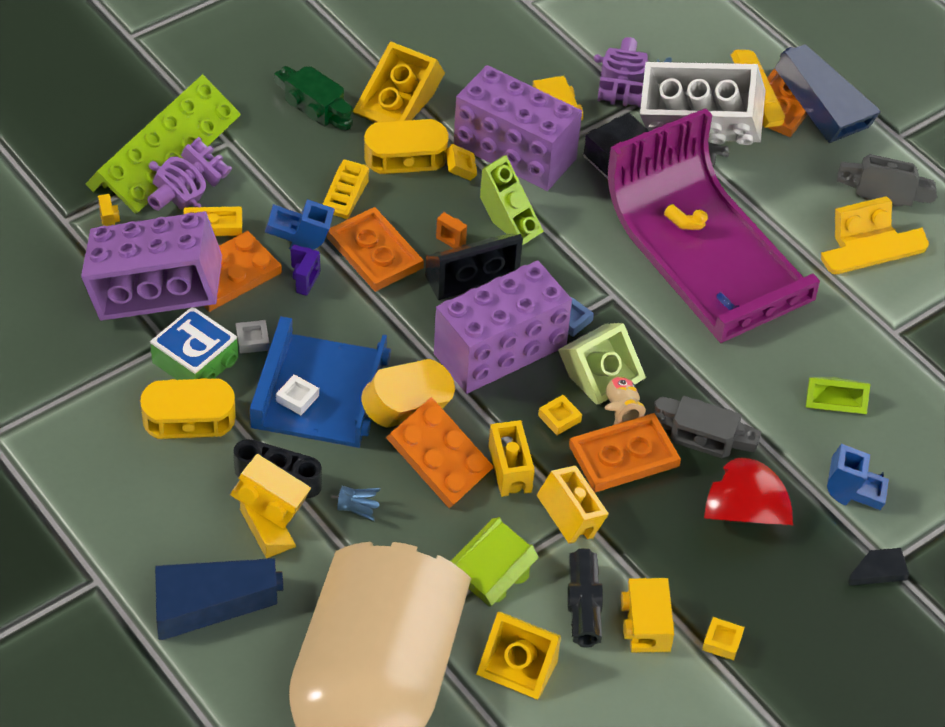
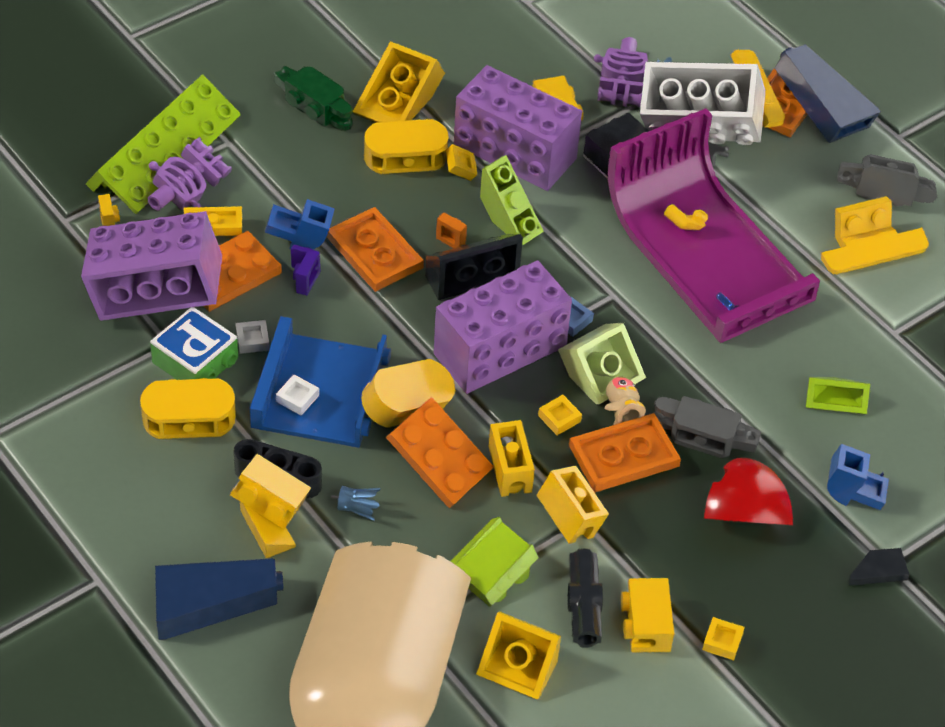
yellow slope [323,159,369,219] -> none

